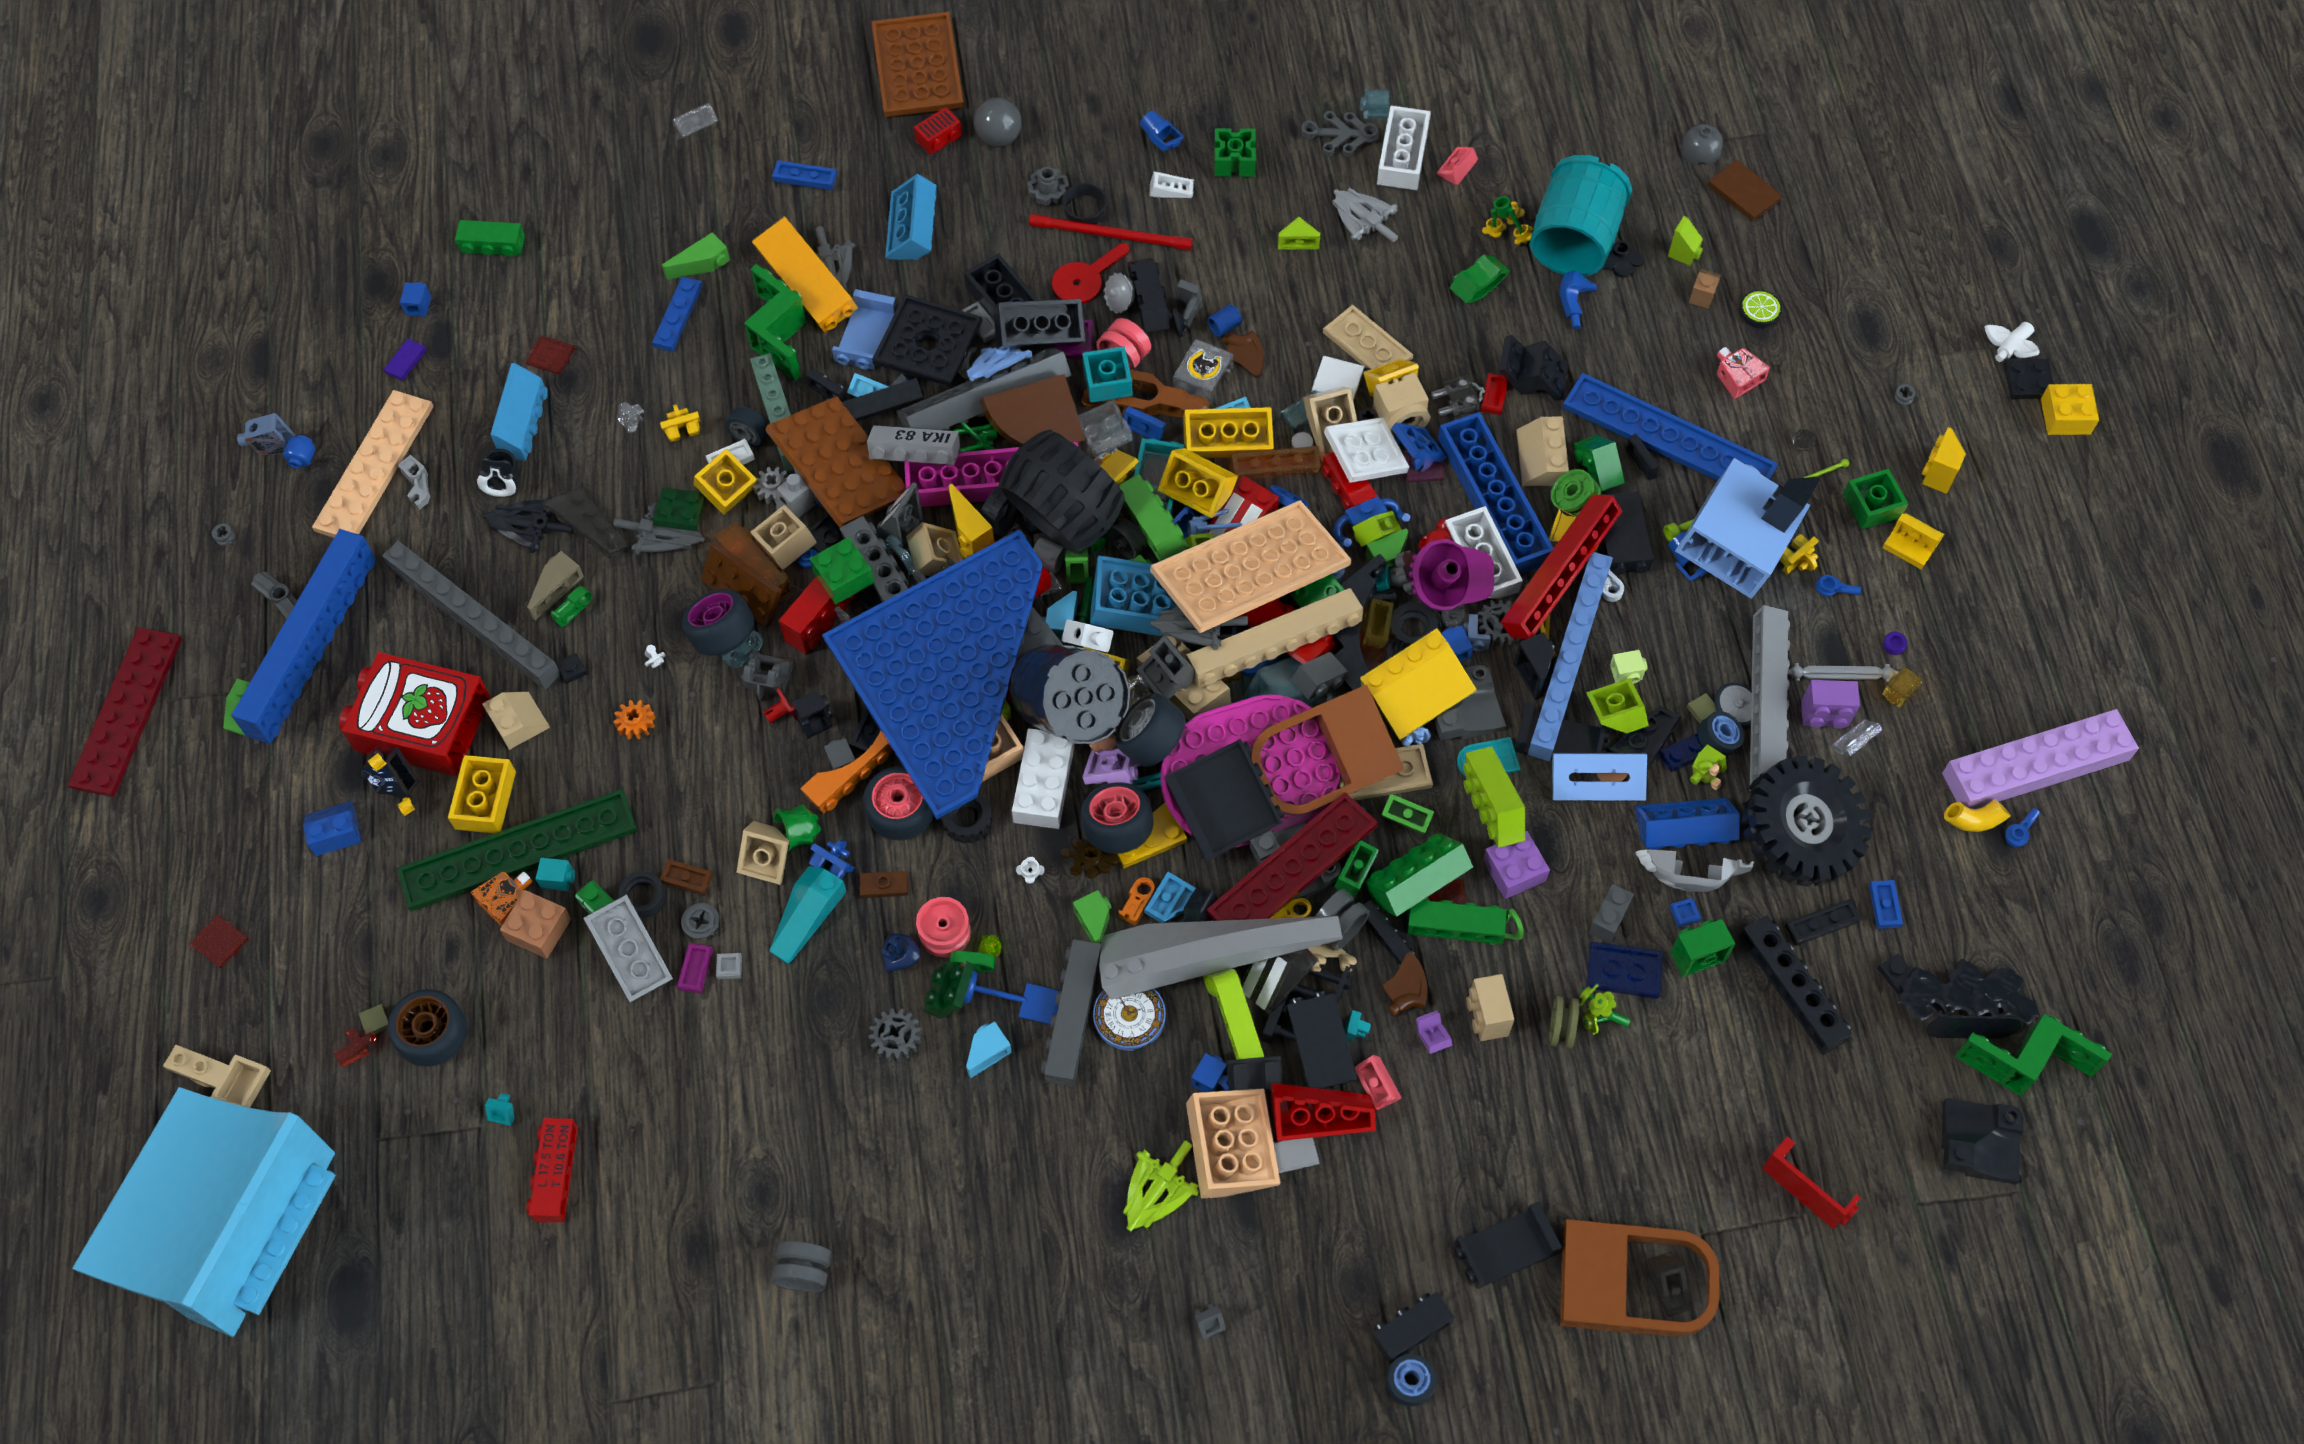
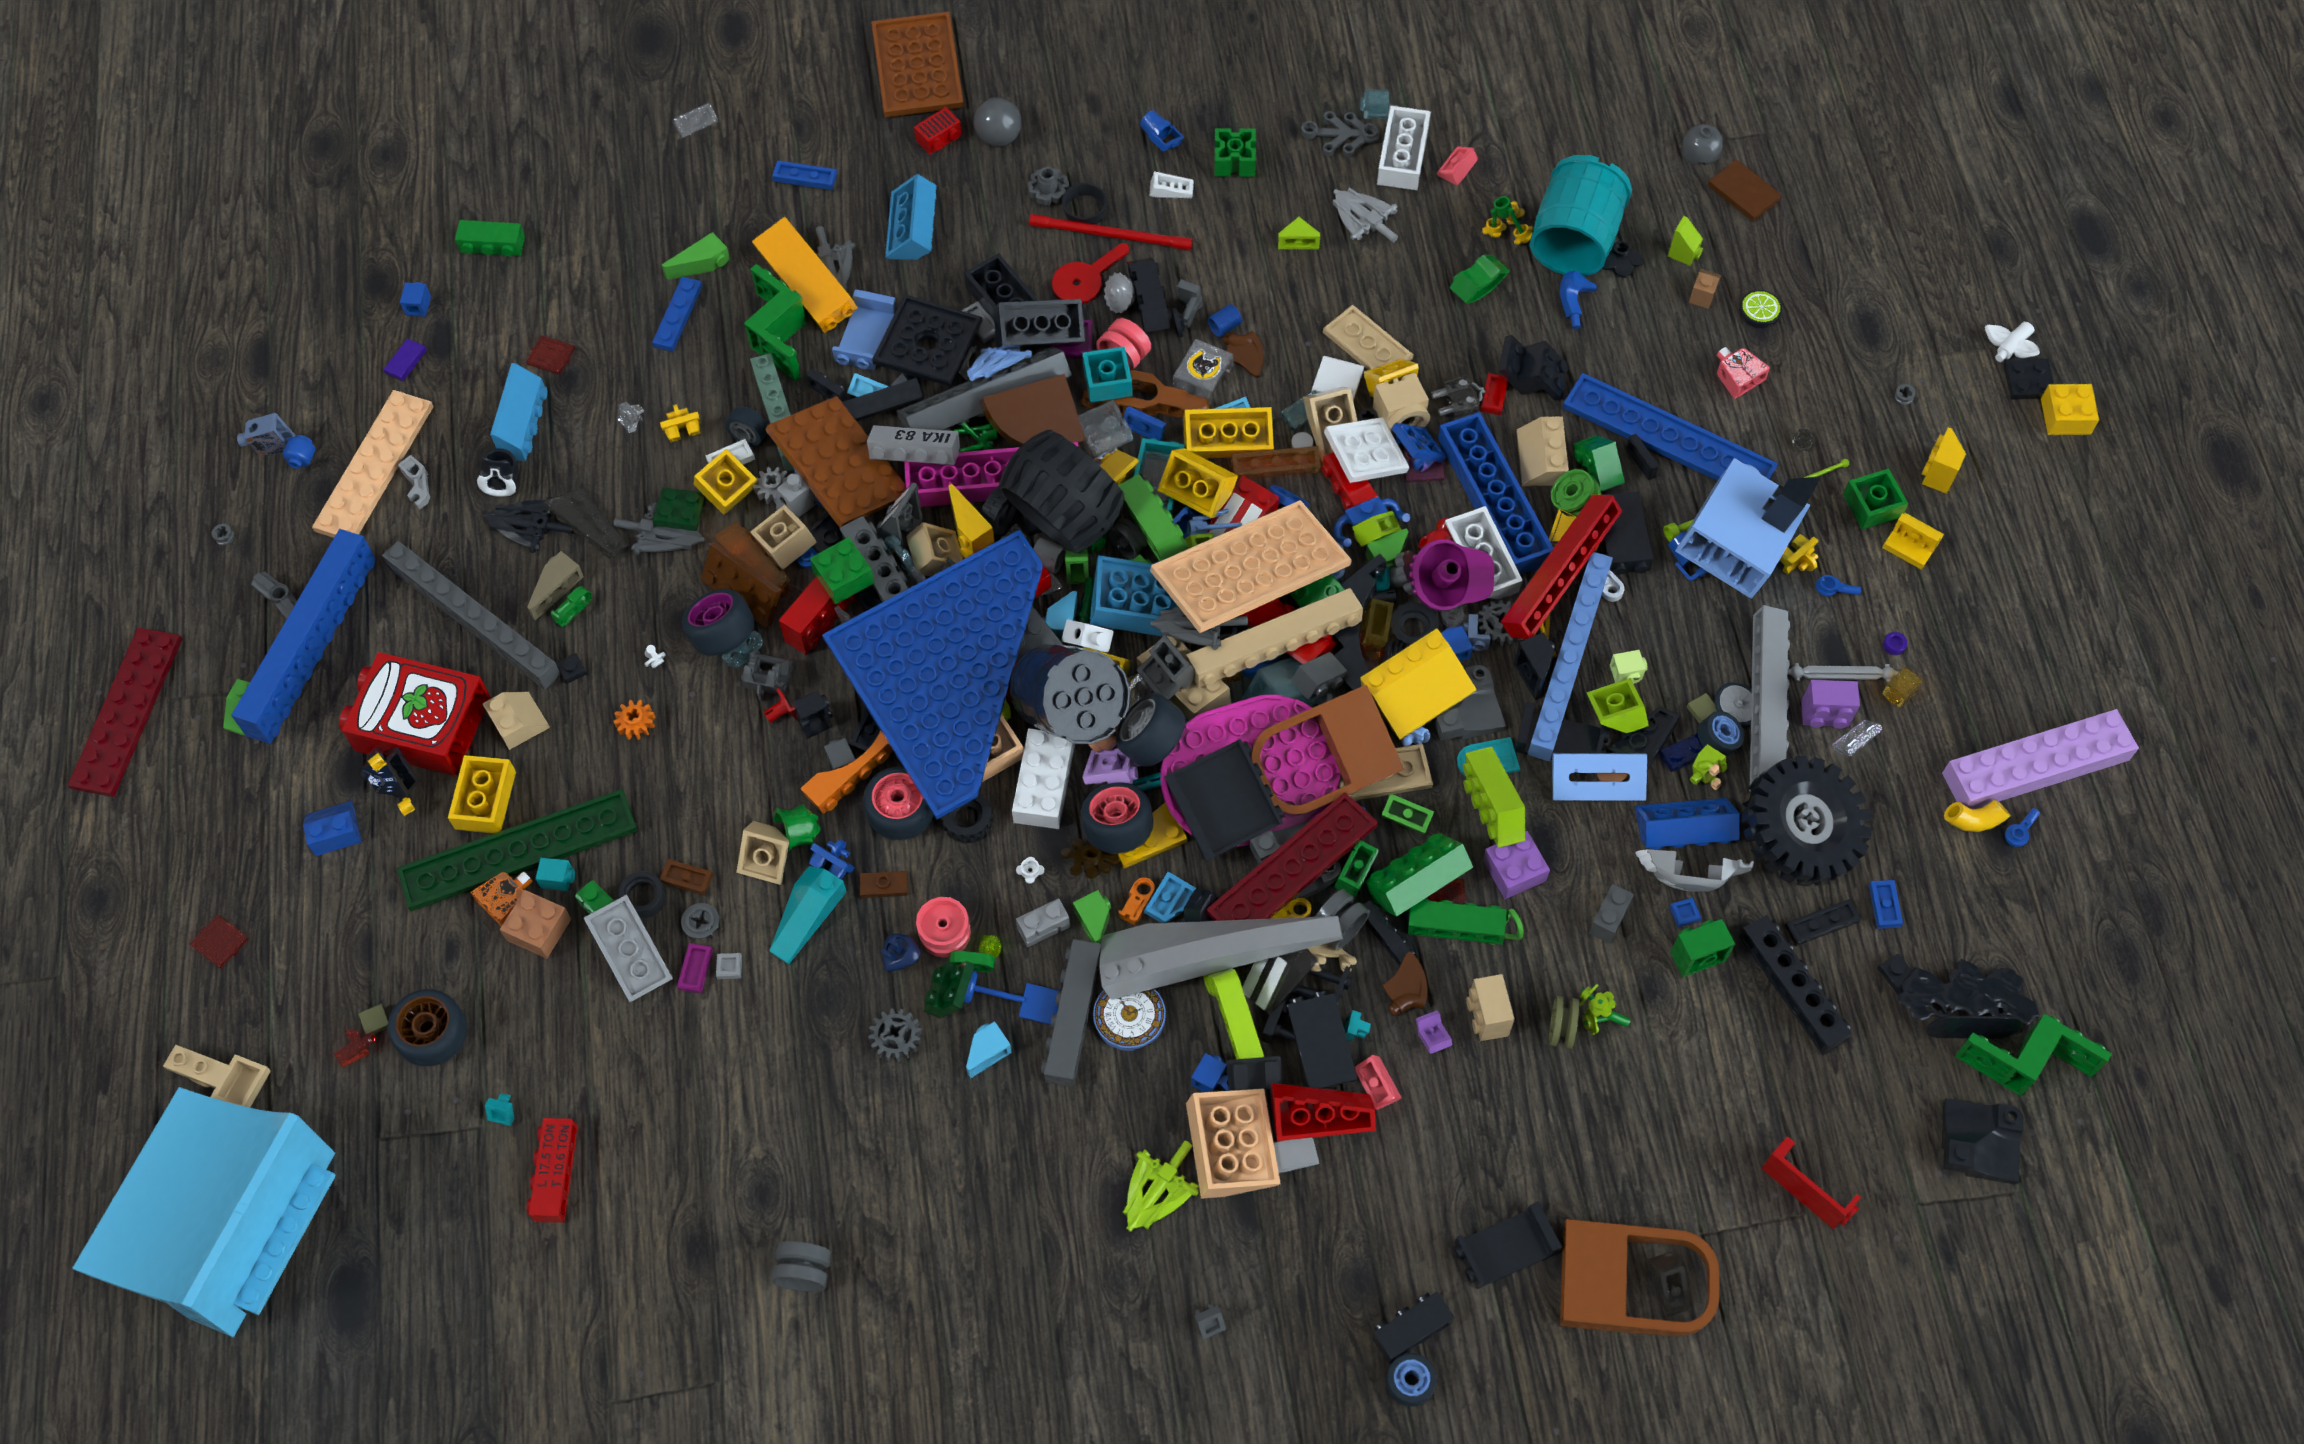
clear blue tile [1586,941,1663,999] -> none
none -> light grey brick [1016,898,1070,948]

